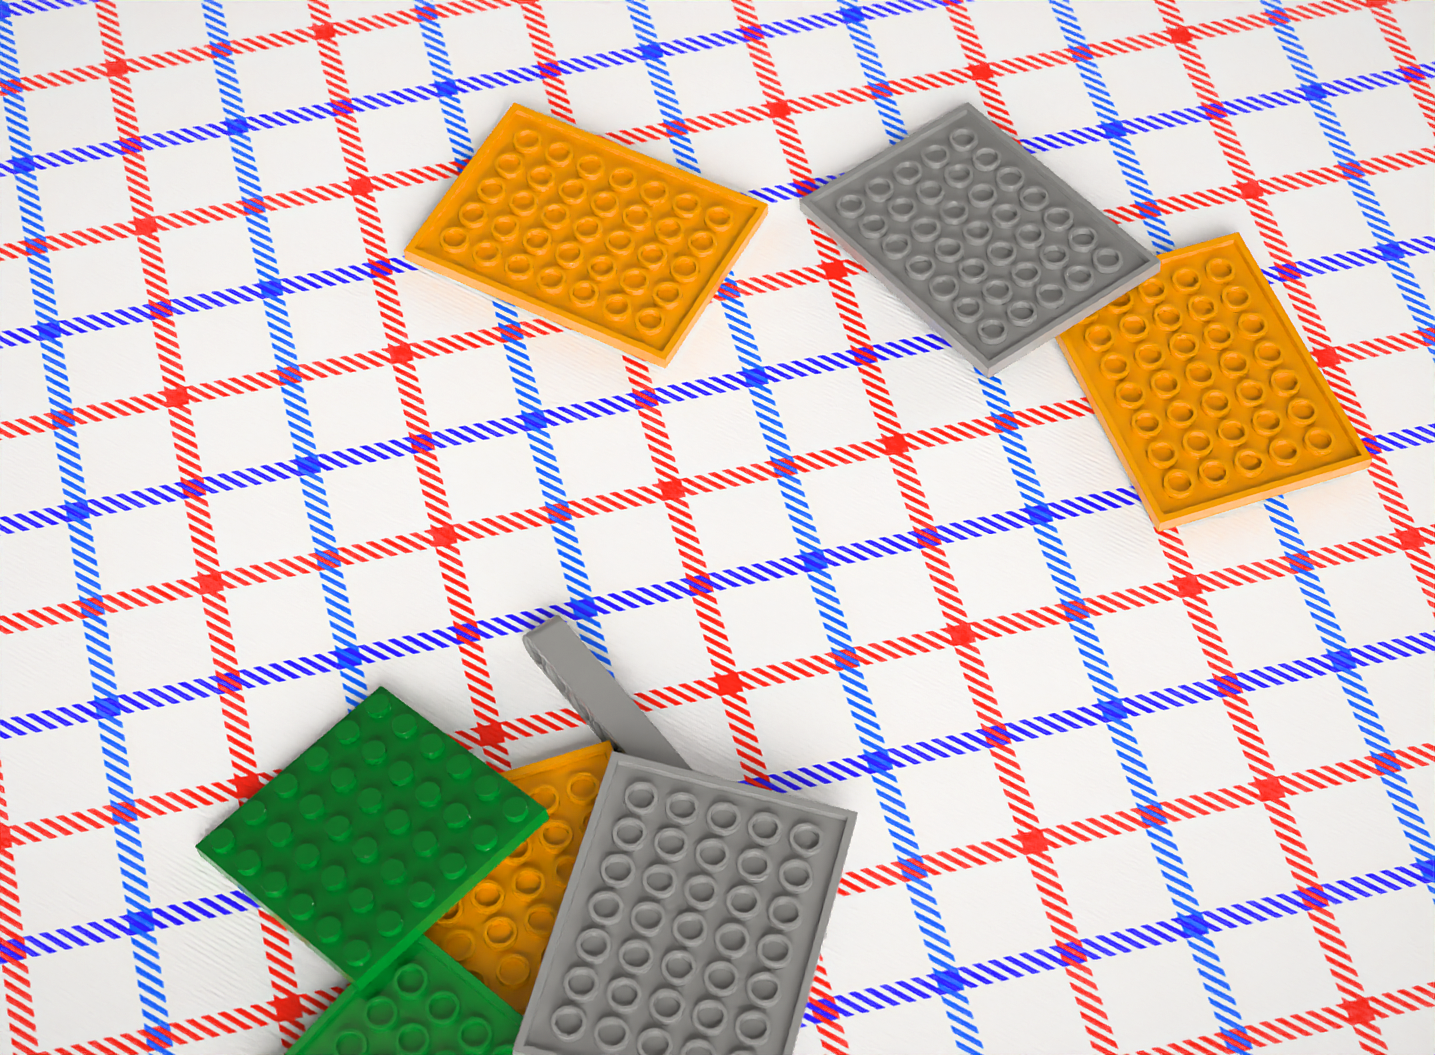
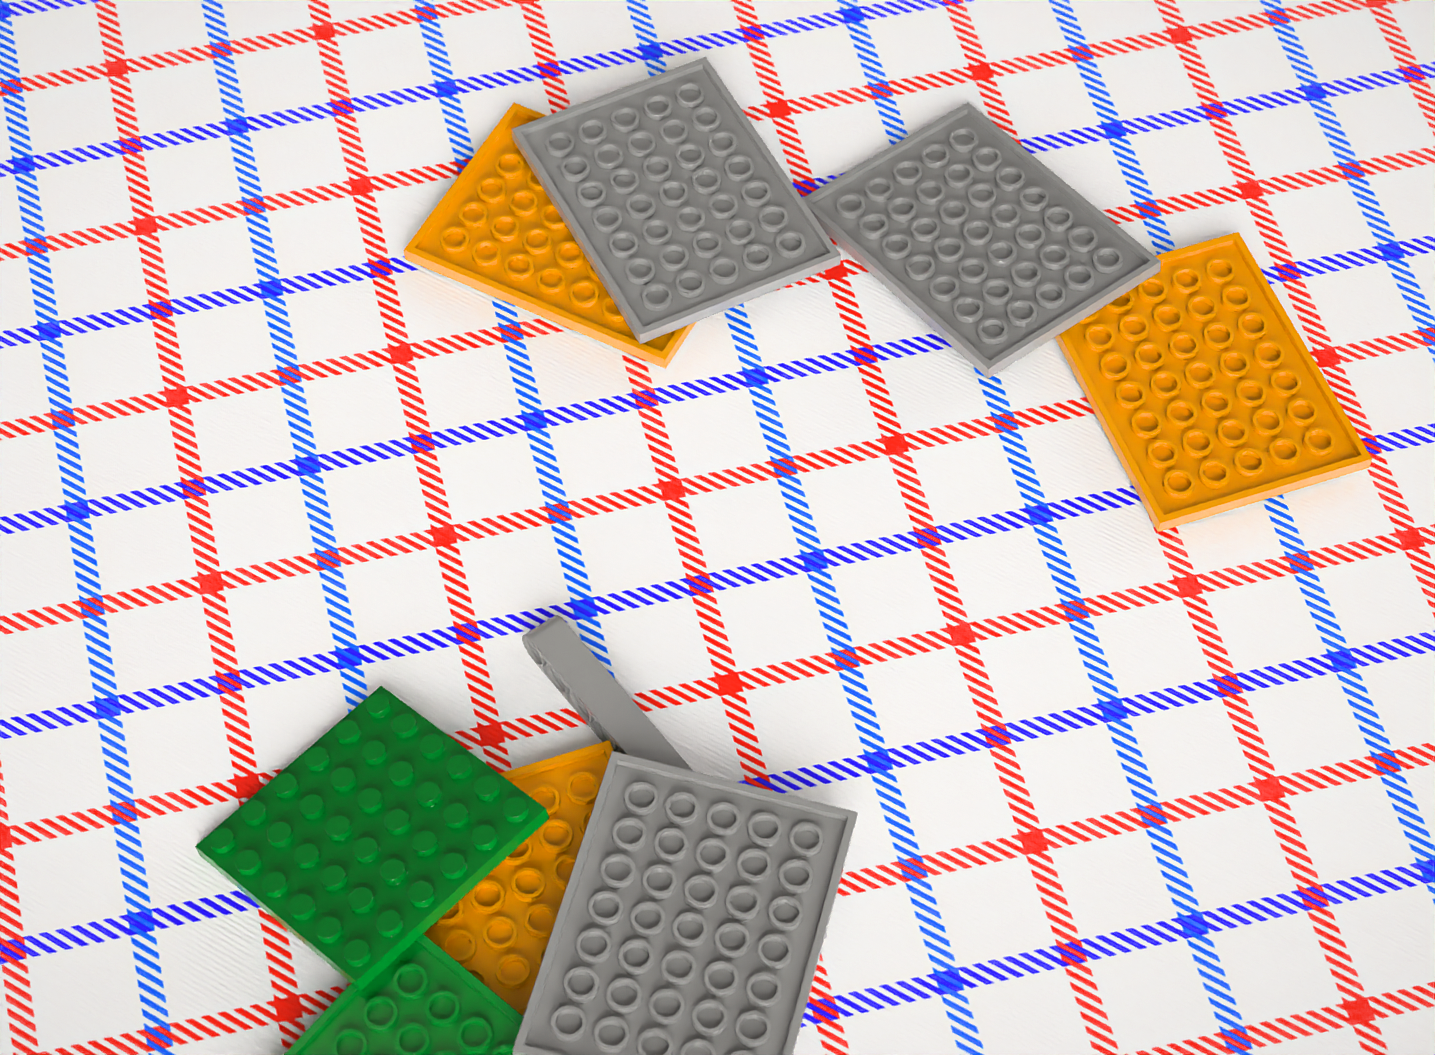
none -> light grey plate [512,57,841,344]

